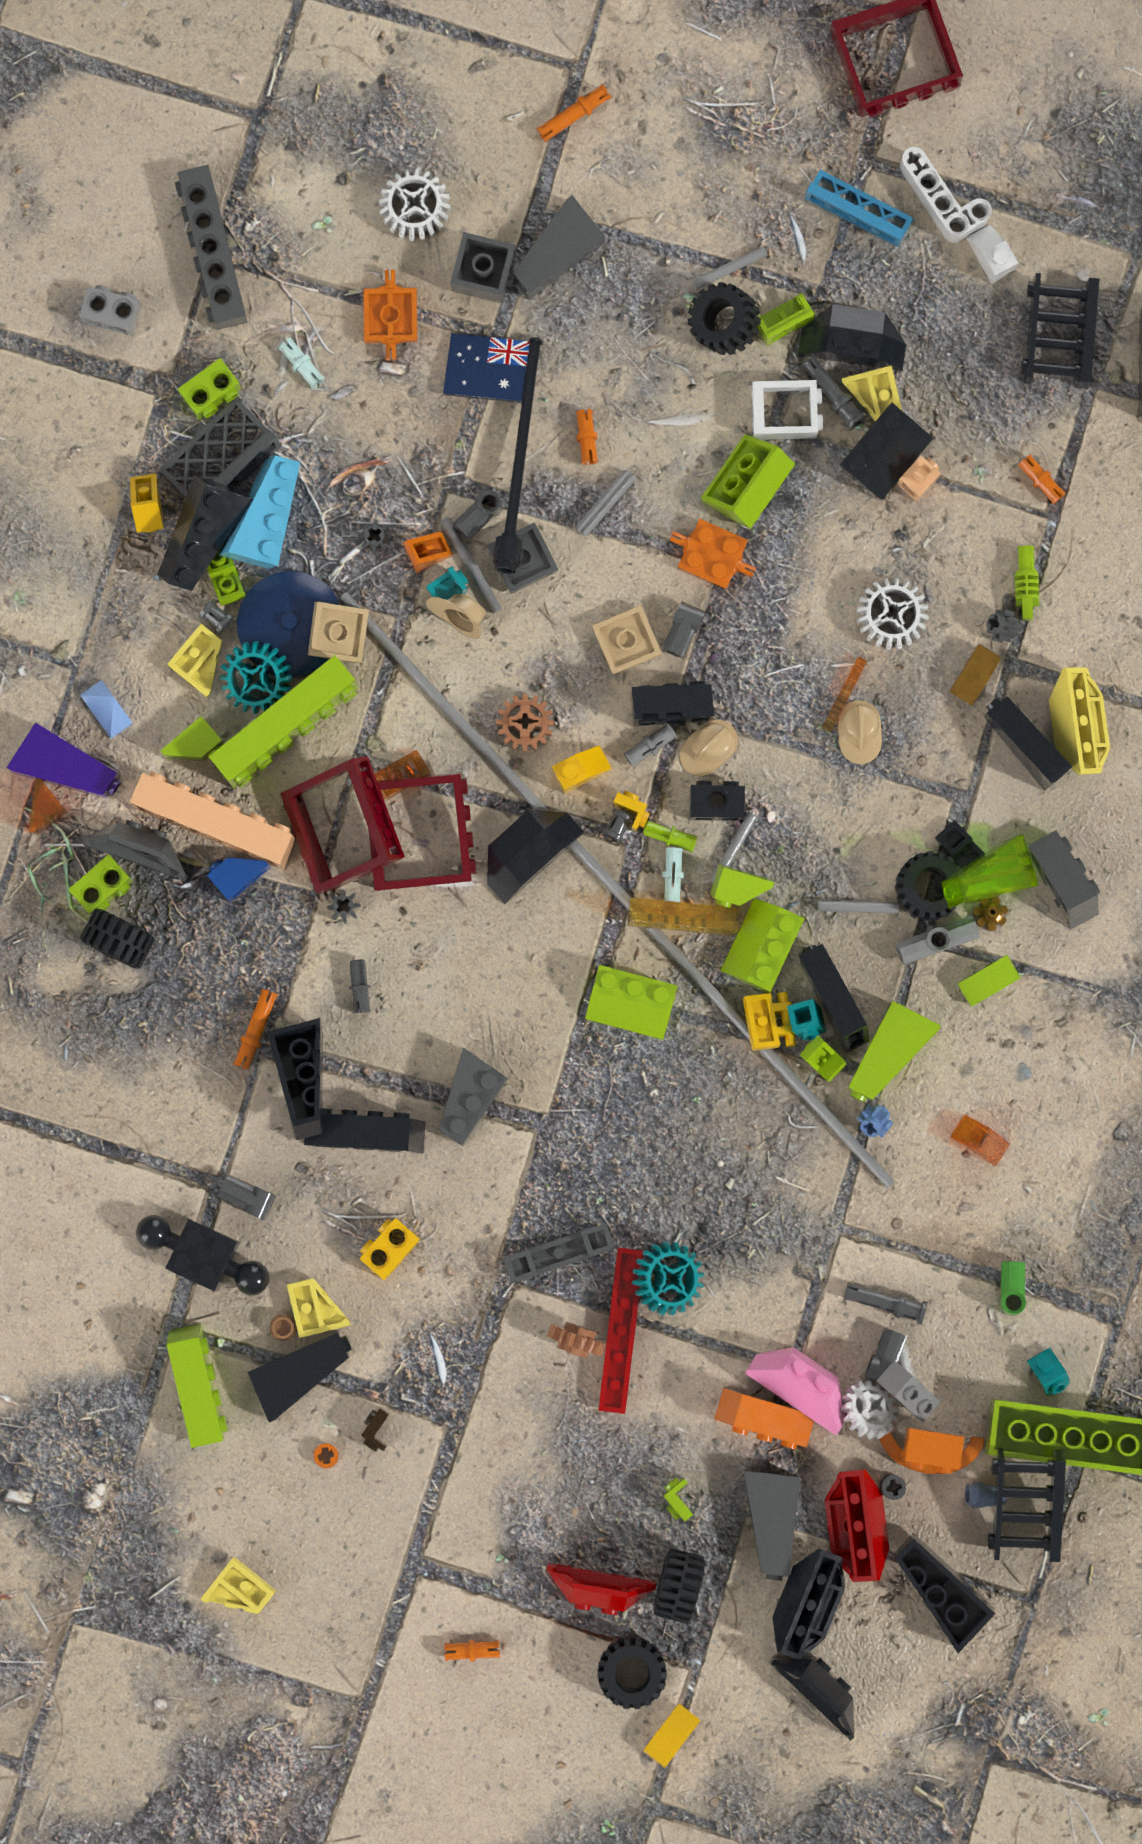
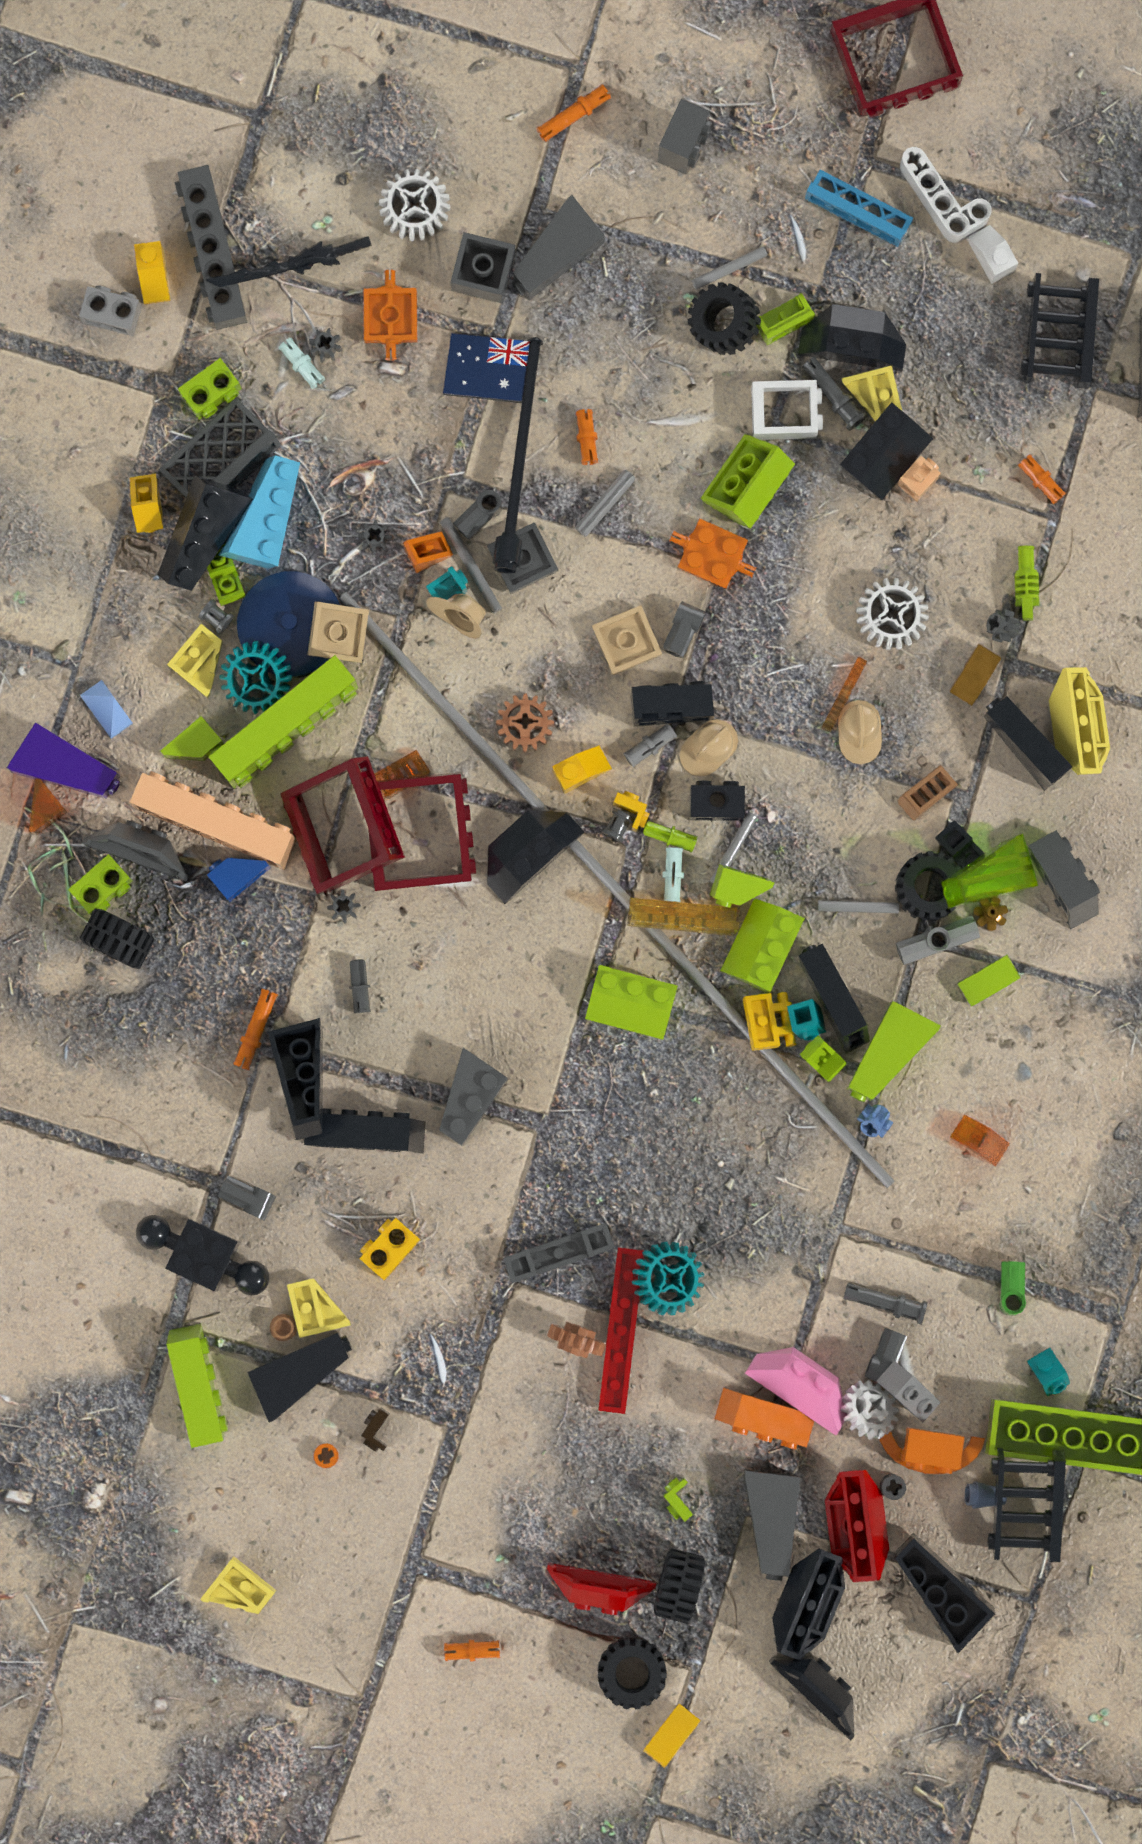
none -> yellow slope [134,241,171,305]
none -> black sword [205,236,371,288]
none -> dark grey gear [309,328,342,363]
none -> dark grey brick [658,99,712,175]
none -> medium nougat slope [897,765,958,821]

